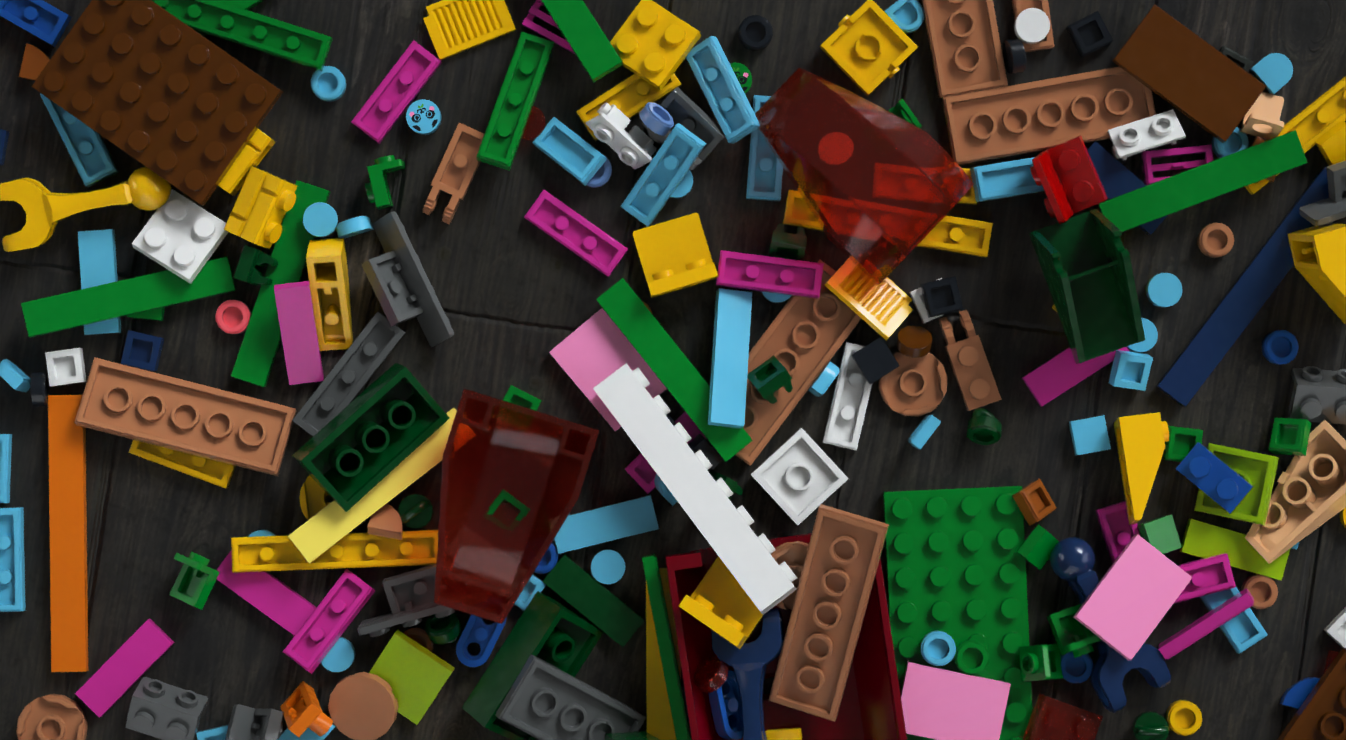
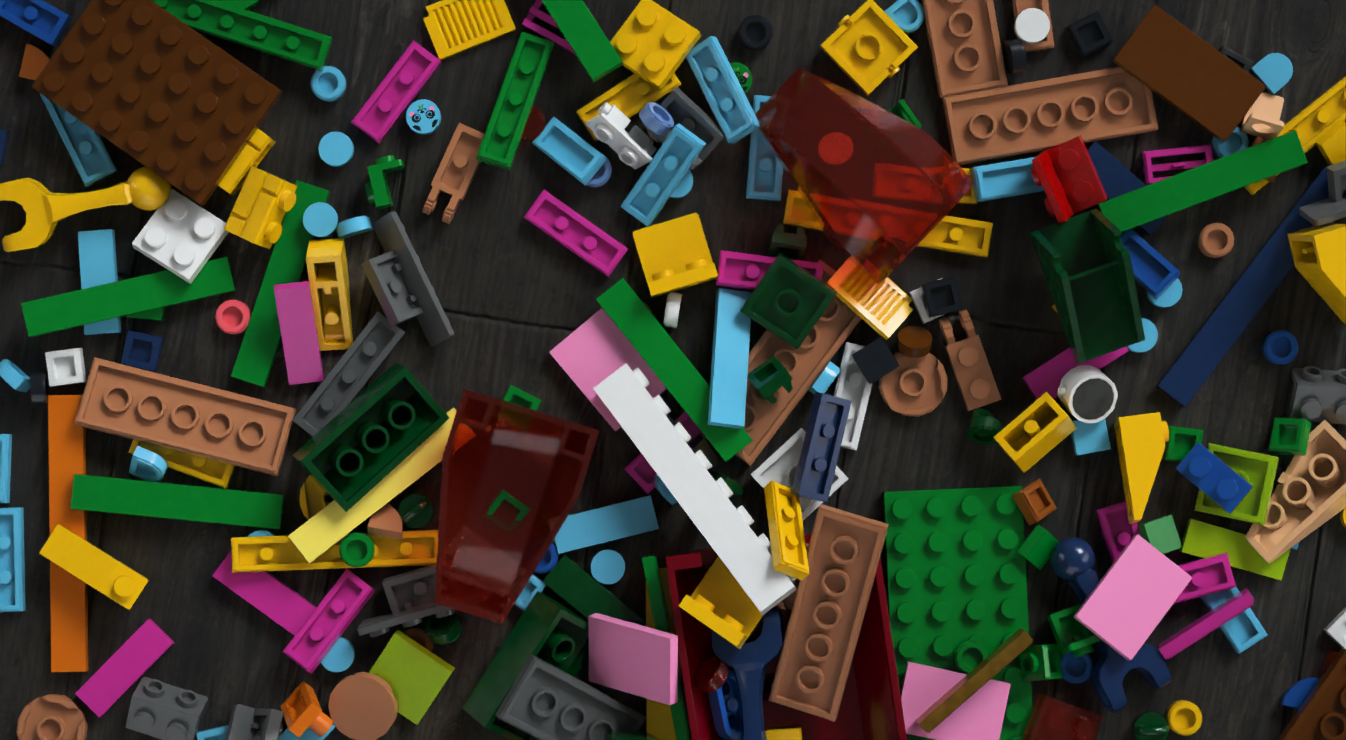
green bracket [169,551,220,610] -> none
dark green tile [233,245,278,286] -> none
blue plate [456,600,507,667] -> none
medium azure tile [908,415,941,450] -> none
medium azure tile [920,630,956,666] -> none
white hinge [1108,109,1186,161] -> none
medium azure tile [1108,350,1153,391] -> none
nougat tile [1241,574,1278,609] -> none
none -> yellow slope [39,524,149,610]
none -> green tile [70,474,284,529]
none -> medium azure tile [129,446,168,482]
none -> medium azure tile [318,131,354,167]
none -> green tile [339,532,375,567]
none -> bright pink tile [588,613,678,705]
none -> white tile [663,292,682,328]
none -> dark green tile [740,253,837,349]
none -> yellow tile [764,481,809,581]
none -> dark blue plate [791,392,852,502]
none -> pearl gold tile [916,628,1033,733]
none -> yellow brick [994,392,1077,473]
none -> piece [1058,365,1118,423]
none -> blue tile [1121,229,1181,300]

